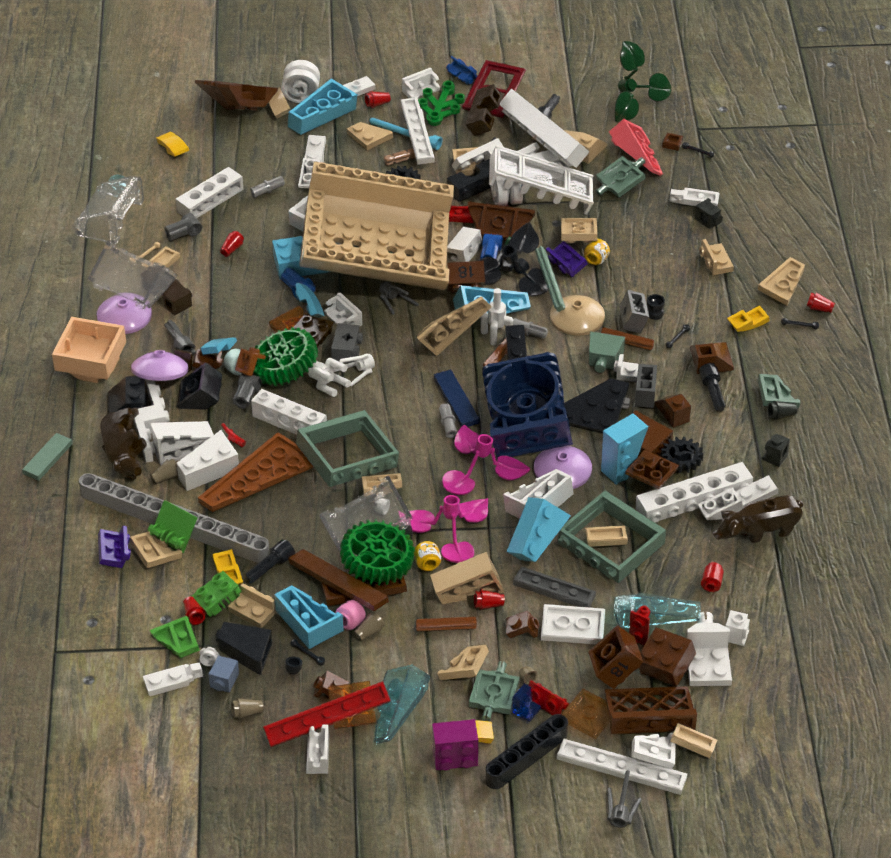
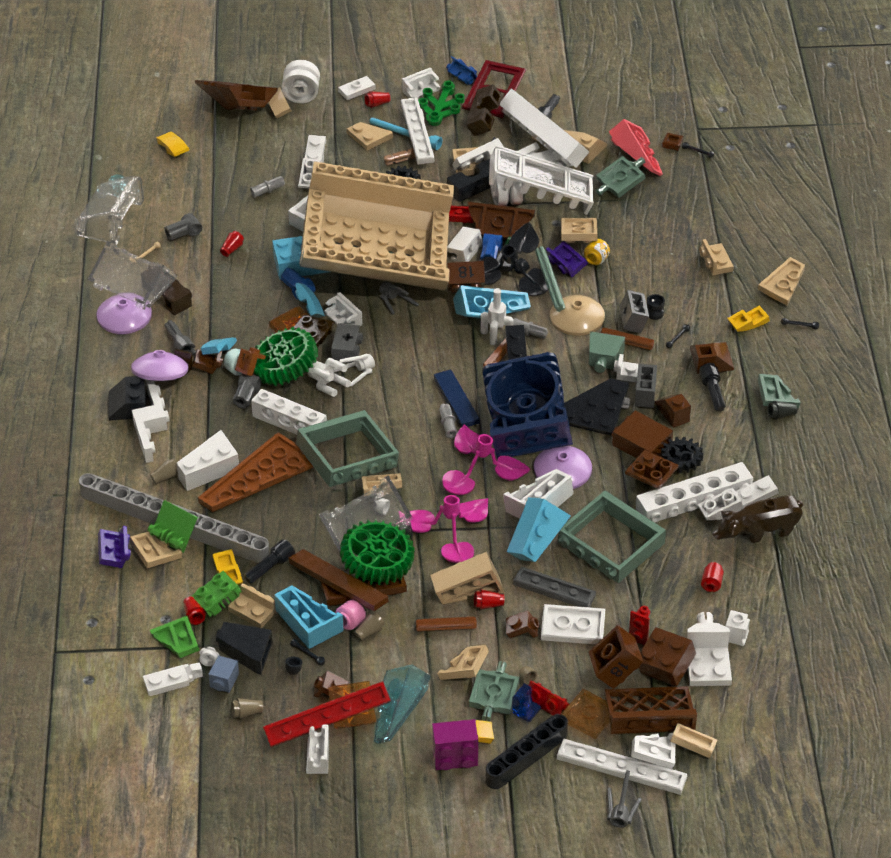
sand green tile [22,433,73,481] -> none
light nougat container [52,317,126,383] -> none
dark brown animal [100,407,147,479] -> none
tan tile [143,246,180,272] -> none
white wedge [151,421,214,465] -> none
white brick [176,167,243,218] -> none
black slope [177,362,223,410] -> none
red bar [221,423,246,447] -> none
medium azure wedge [288,78,358,135] -> none
yellow head [414,541,441,571] -> none
tan wedge [417,296,492,356] -> none
tan tile [585,525,628,547] -> none
medium azure wedge [601,413,649,484] -> none
clear light blue wedge [614,593,701,628] -> none
dark green plant [615,41,672,122] -> none
white hinge [670,188,719,206] -> none
pearl dark grey brick [695,198,723,229] -> none
pearl dark grey brick [762,434,790,467] -> none
red cone [807,292,835,313] -> none

